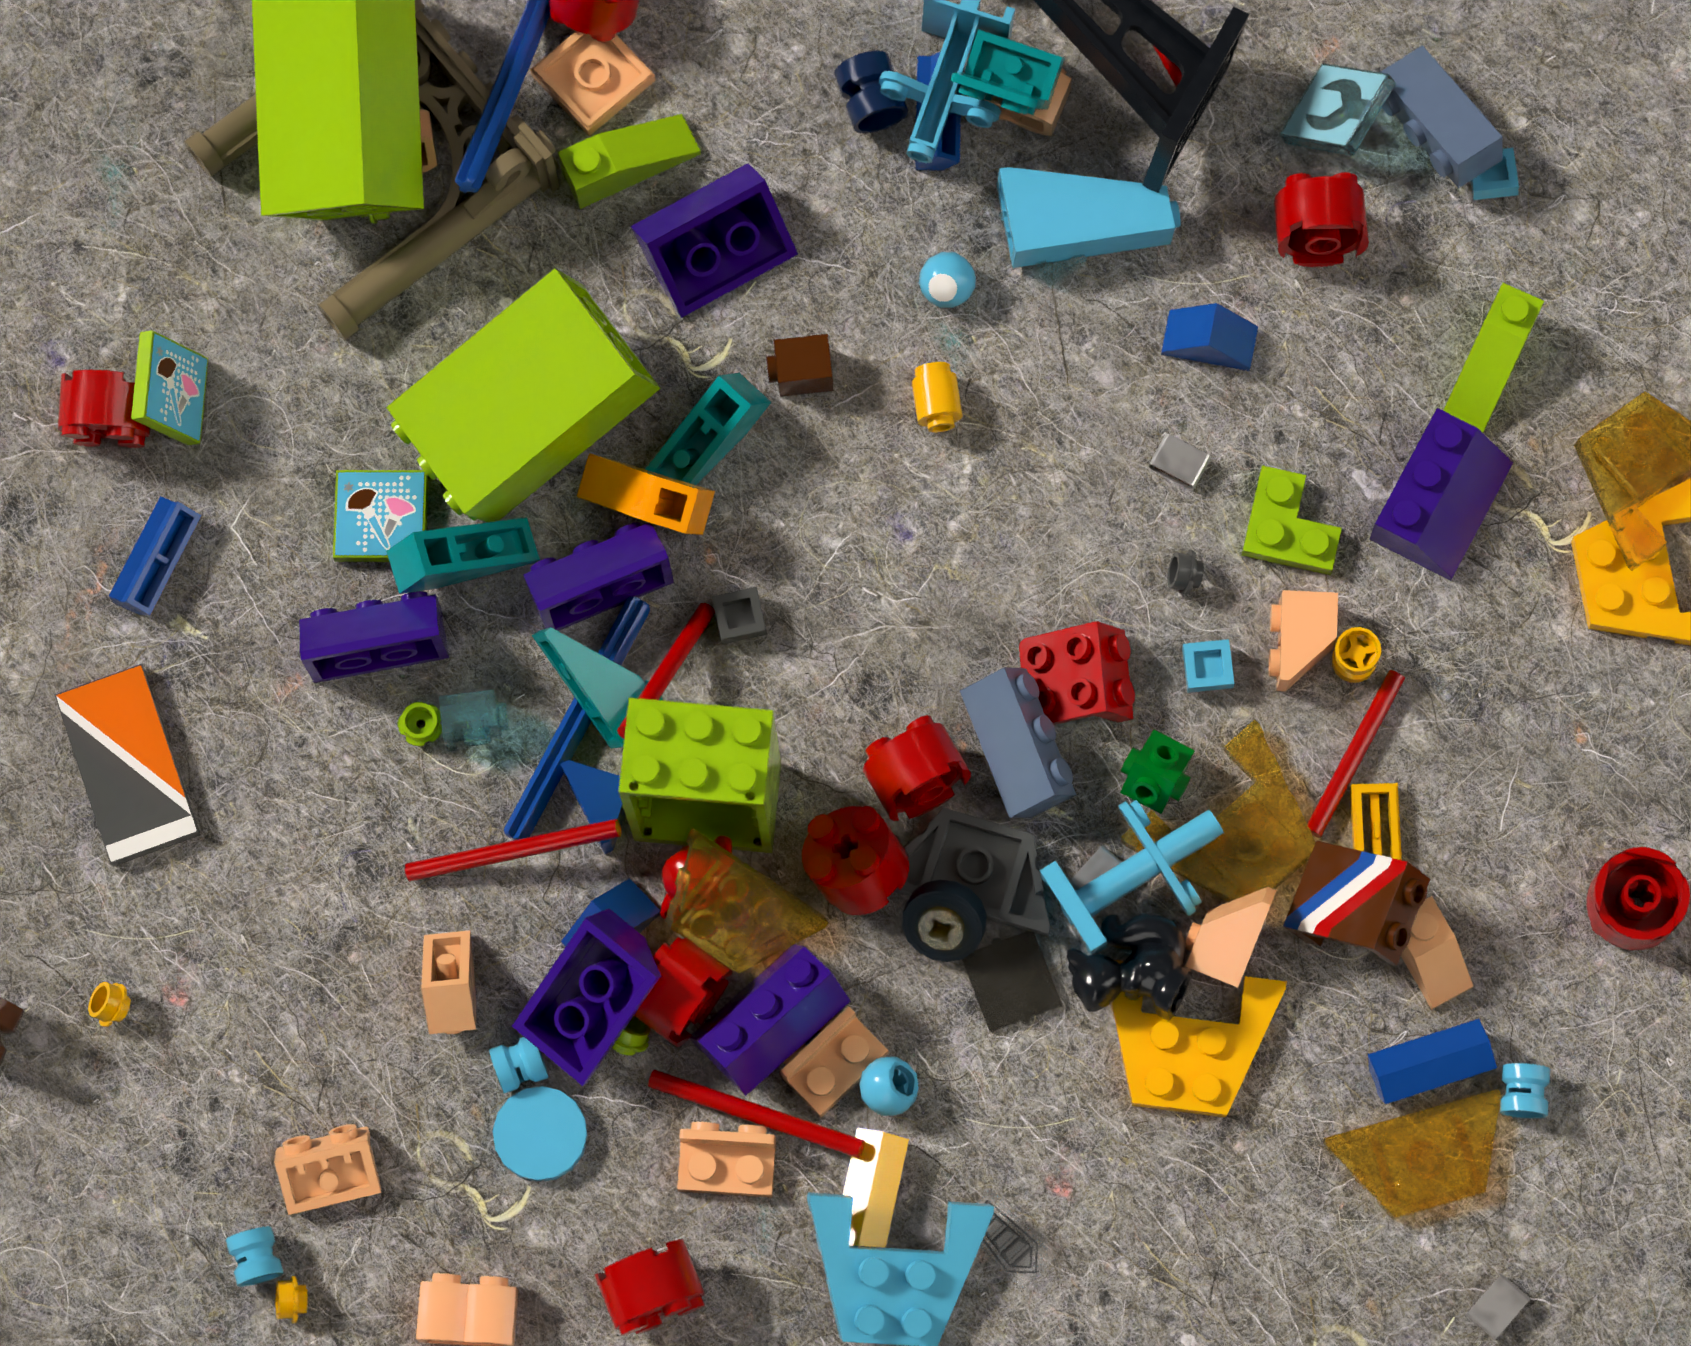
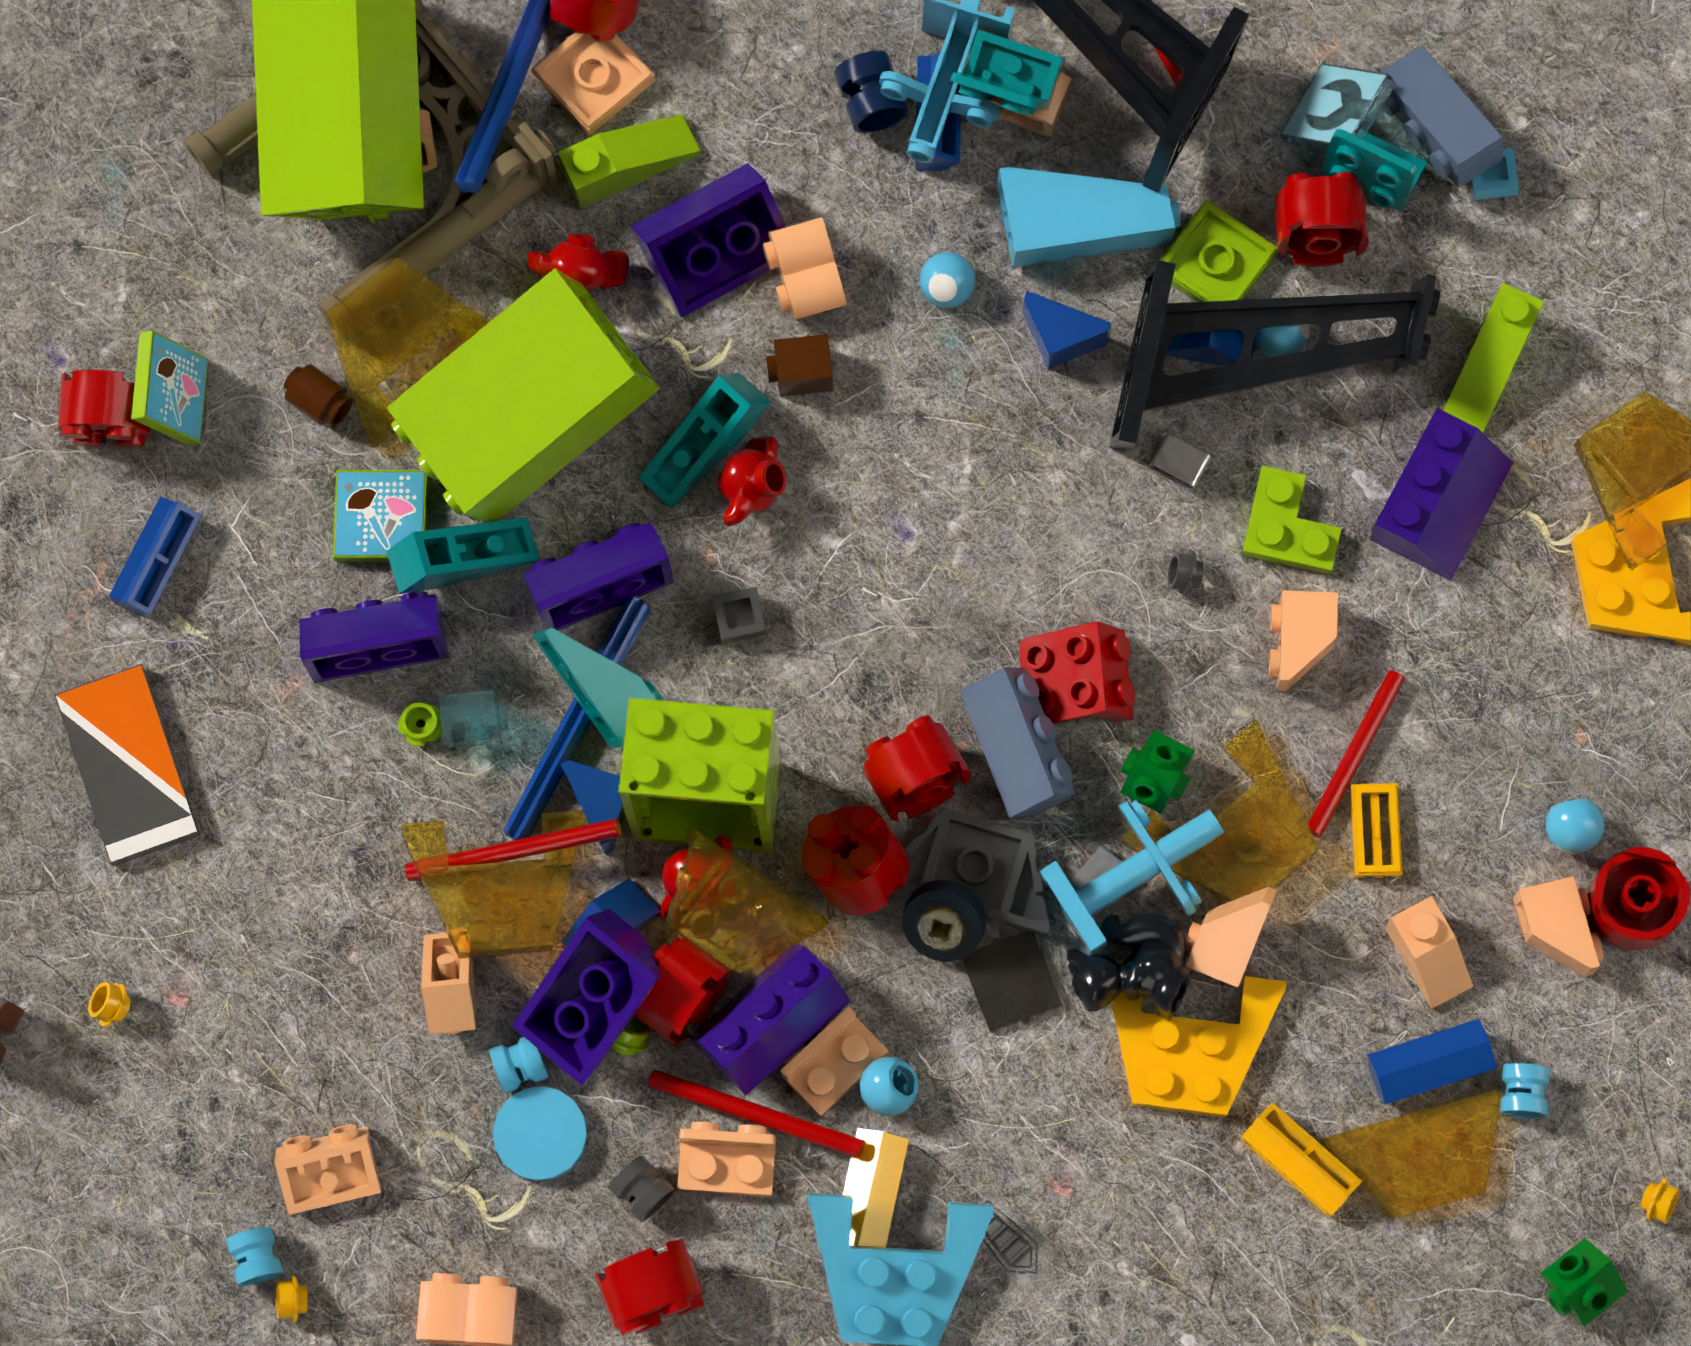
light orange slope [577,453,715,535] -> none
red bar [617,603,715,739] -> none
yellow brick [912,362,963,433] -> none
medium azure plate [1182,639,1235,693] -> none
reddish brown panel [1283,841,1431,966] -> none
yellow wheel [1331,627,1381,683] -> none
flat silver piece [1465,1273,1531,1340] -> none
none -> reddish brown brick [283,364,353,428]
none -> clear yellow wing [323,258,489,448]
none -> clear yellow wing [401,810,584,958]
none -> red piece [527,233,630,294]
none -> dark grey wheel [608,1155,675,1223]
none -> red piece [717,436,787,527]
none -> light nougat brick [763,217,847,320]
none -> blue slope [1023,291,1111,369]
none -> black piece [1109,260,1440,451]
none -> lime tile [1160,199,1278,302]
none -> yellow piece [1240,1102,1362,1219]
none -> medium azure piece [1254,324,1310,358]
none -> teal bracket [1321,127,1427,212]
none -> light nougat slope [1513,876,1603,977]
none -> green brick [1541,1238,1628,1327]
none -> medium azure piece [1545,799,1604,855]
none -> yellow plate [1640,1178,1680,1224]

